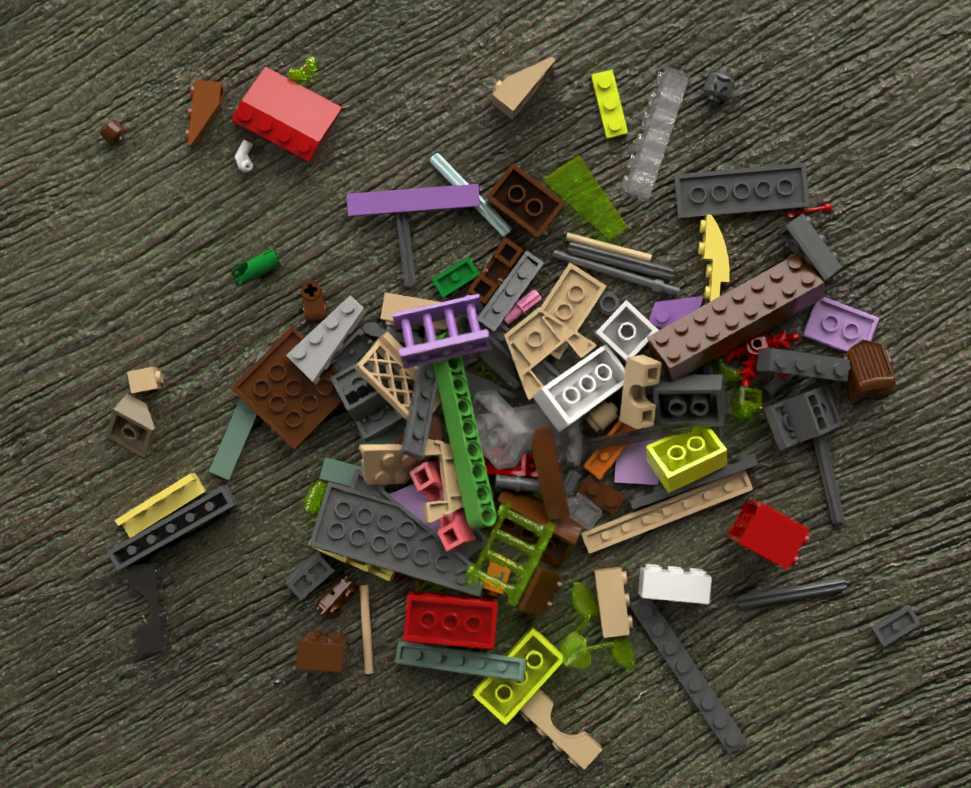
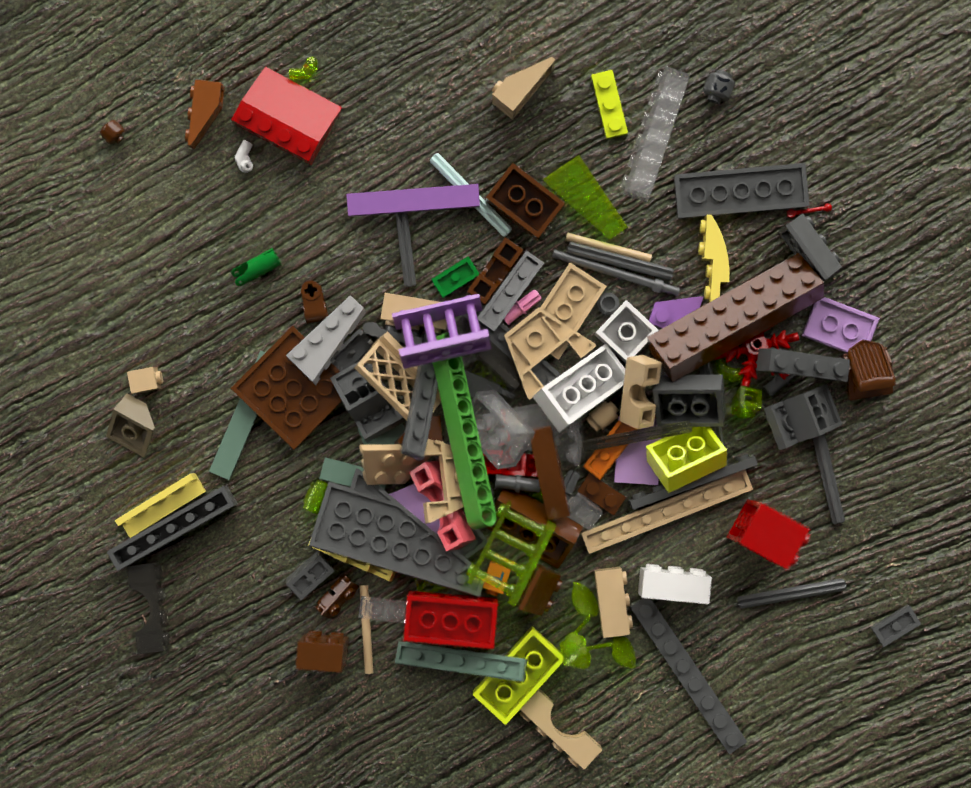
none -> clear slope [358,596,407,623]

